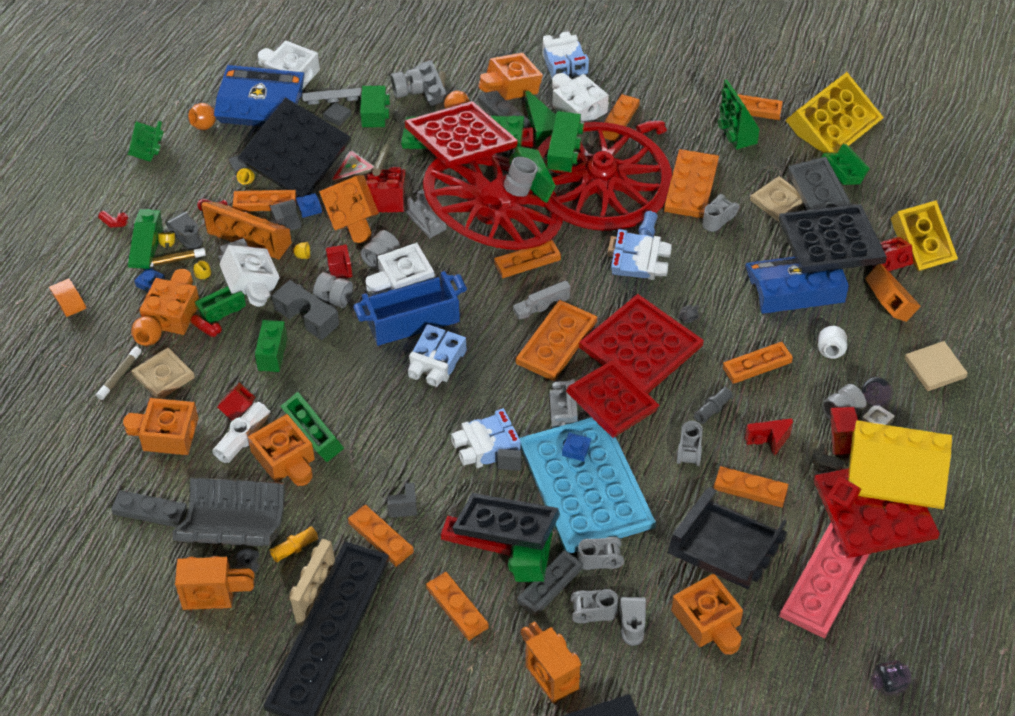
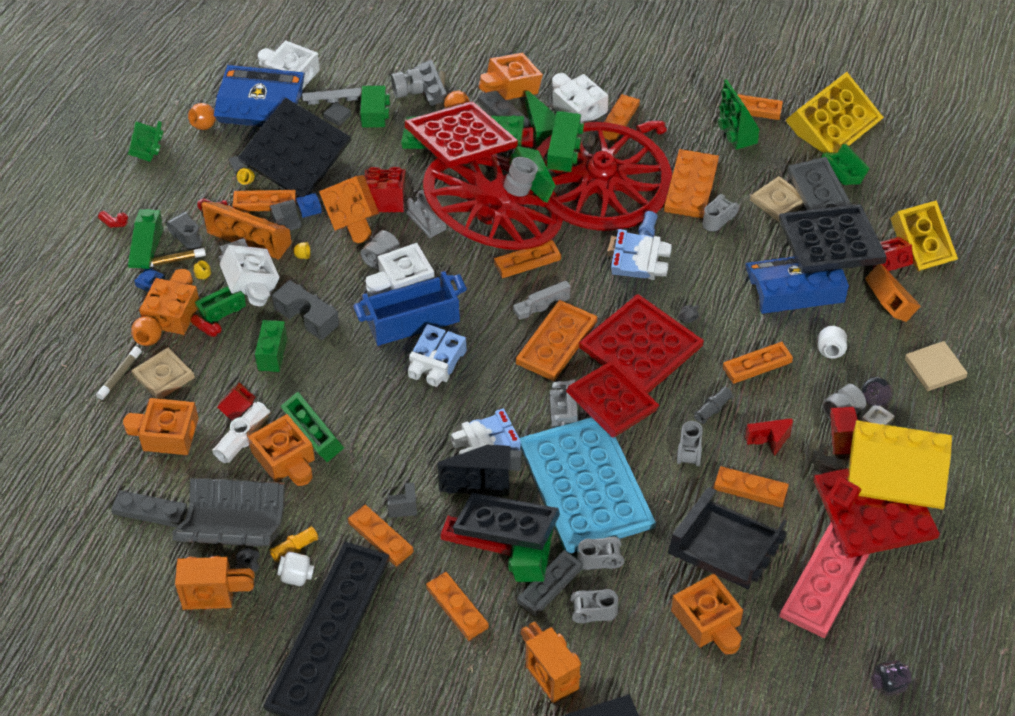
orange slope [49,279,87,317] -> none
yellow hinge [158,232,175,248] -> none
tan plate [289,539,335,626] -> none
light grey wheel [313,272,353,308] -> none
red panel [326,244,352,279] -> none
piece [332,151,374,183] -> none
dark tan bar [372,144,391,176] -> none
hips [543,32,589,79] -> none
blue plate [562,433,591,462] -> none
light grey piece [620,597,646,646] -> none
none -> white head [277,552,314,586]
none -> black slope [437,444,511,496]

